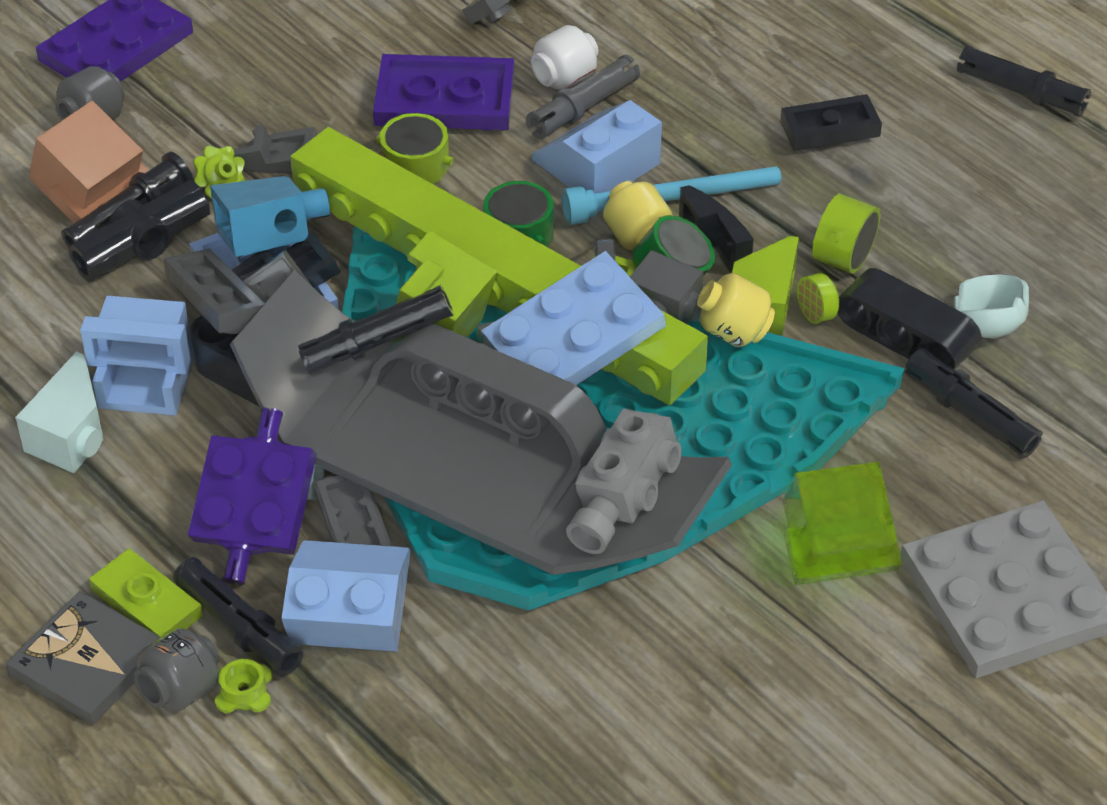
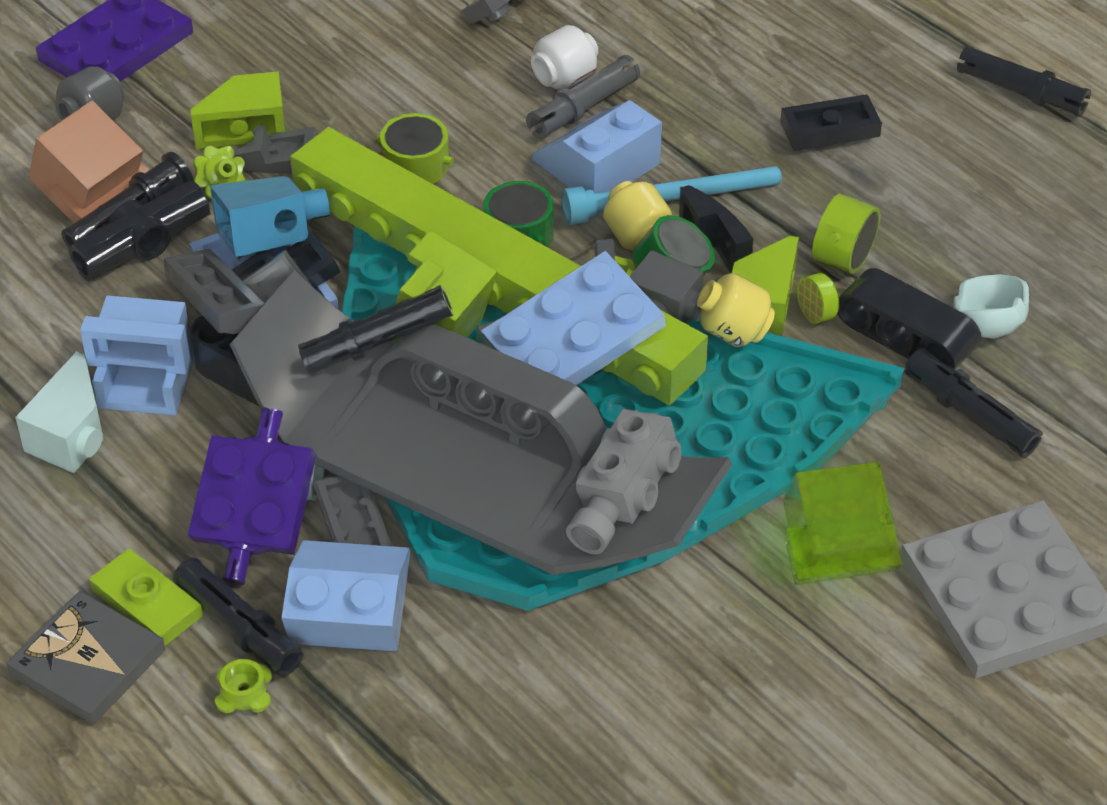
dark grey head [134,628,219,712] -> none
dark purple plate [373,54,515,130] -> none
none -> lime slope [190,71,285,150]

